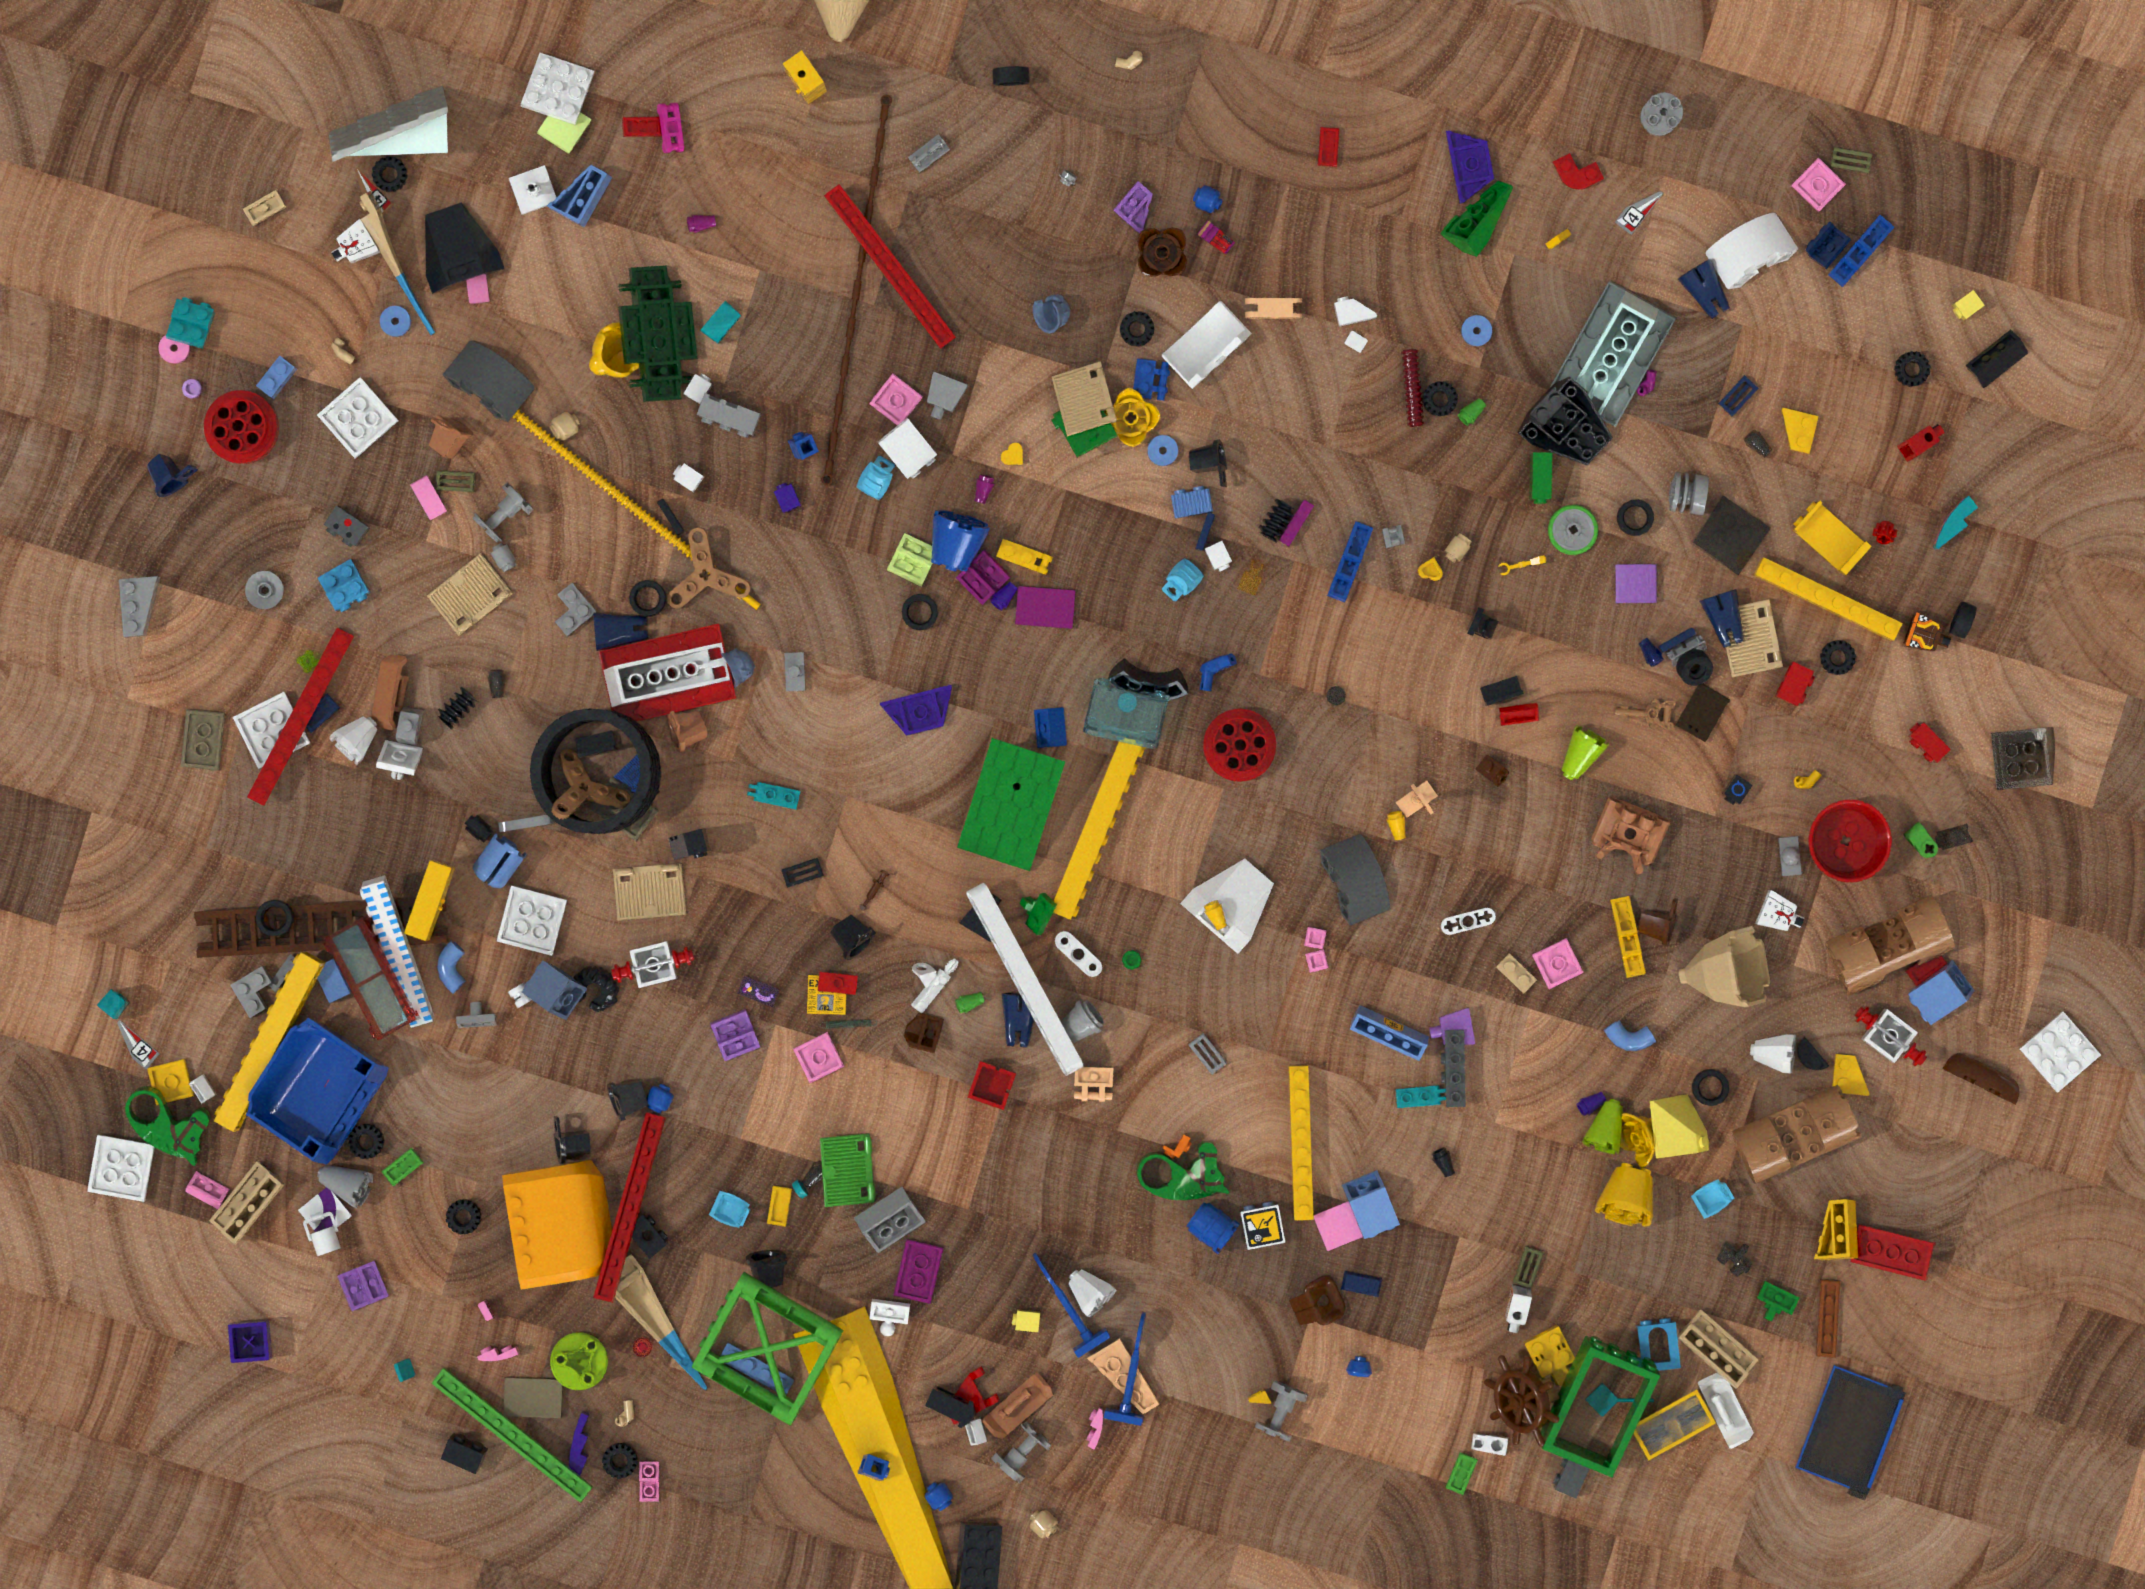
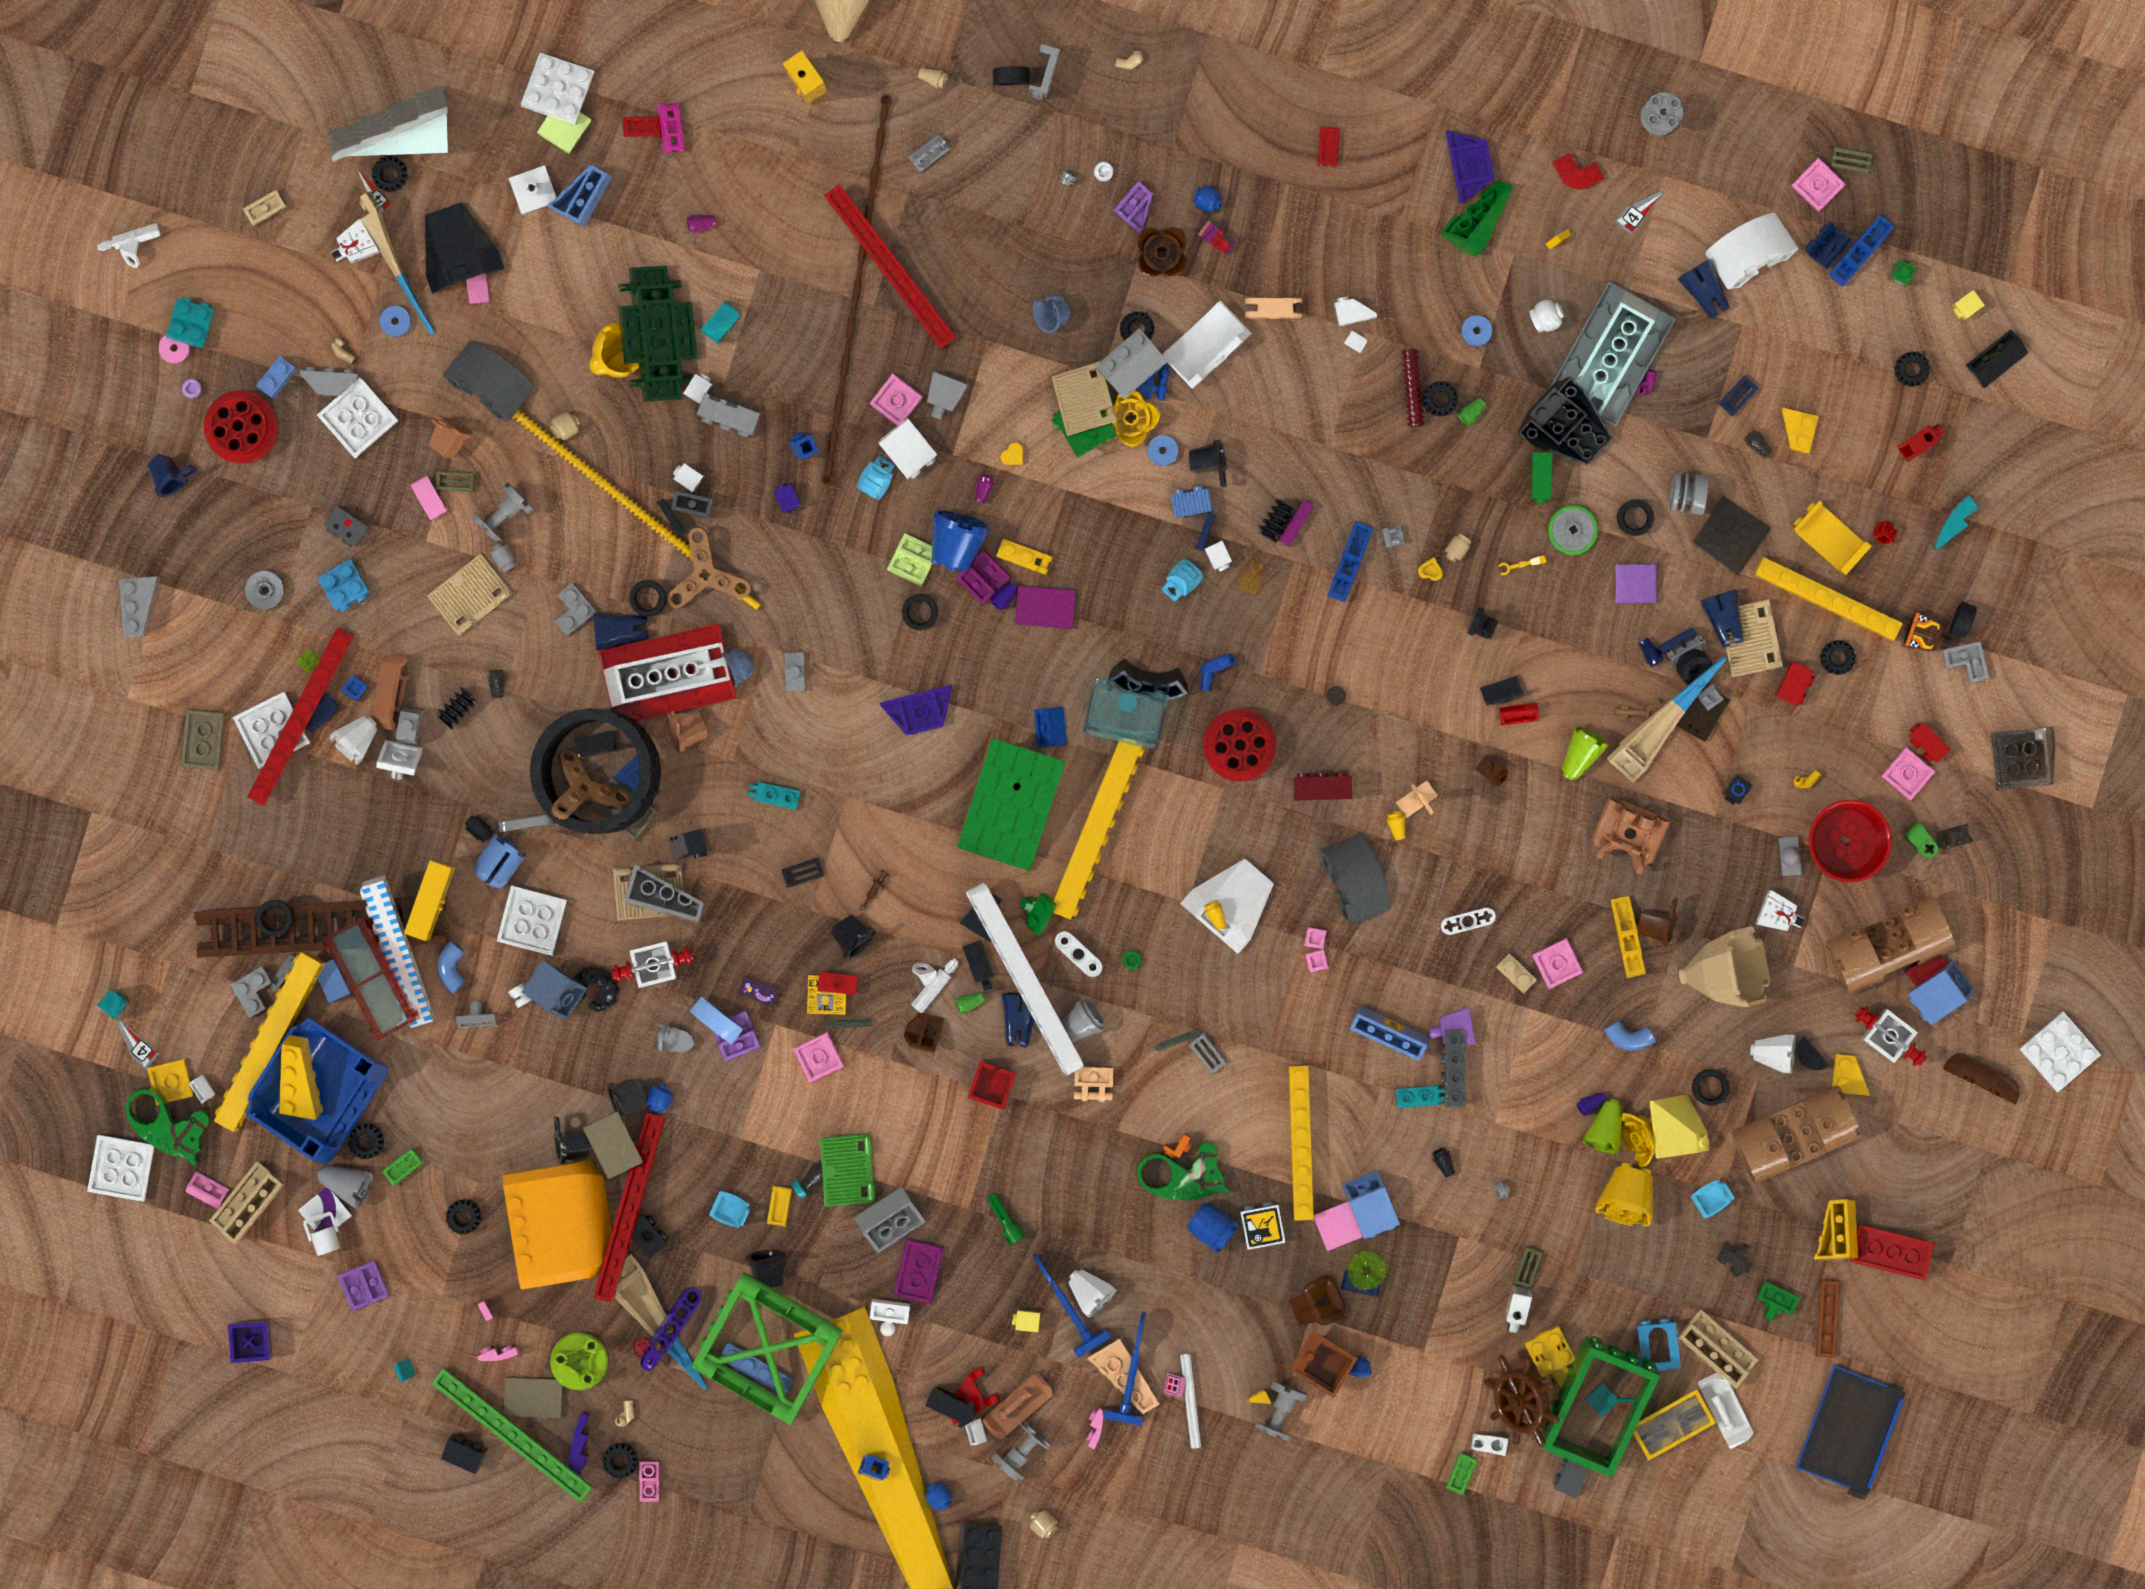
none -> white piece [97,223,161,268]
none -> yellow wedge [279,1035,323,1120]
none -> light grey slope [300,367,360,397]
none -> blue plate [341,675,369,702]
none -> dark tan tile [583,1110,643,1179]
none -> light grey wedge [625,864,705,924]
none -> dark purple piece [640,1288,701,1371]
none -> light grey piece [654,1024,694,1052]
none -> dark grey brick [671,491,714,519]
none -> light blue brick [690,996,743,1045]
none -> tan cone [918,67,948,89]
none -> black plate [962,940,994,993]
none -> green piece [987,1193,1026,1246]
none -> light grey panel [1028,44,1060,100]
none -> white tile [1094,162,1113,182]
none -> light grey slope [1096,328,1167,399]
none -> sand green piece [1150,1029,1203,1052]
none -> bright pink tile [1164,1373,1186,1397]
none -> white axle [1180,1353,1201,1449]
none -> dark orange piece [1290,1331,1358,1398]
none -> dark red brick [1293,772,1352,801]
none -> clear neon green plate [1347,1251,1386,1290]
none -> light grey plate [1493,1181,1510,1199]
none -> white piece [1529,299,1564,333]
none -> tan plate [1607,656,1726,783]
none -> light grey tile [1697,684,1724,711]
none -> bright pink tile [1881,747,1935,801]
none -> green brick [1889,260,1917,287]
none -> light grey plate [1942,641,1989,683]

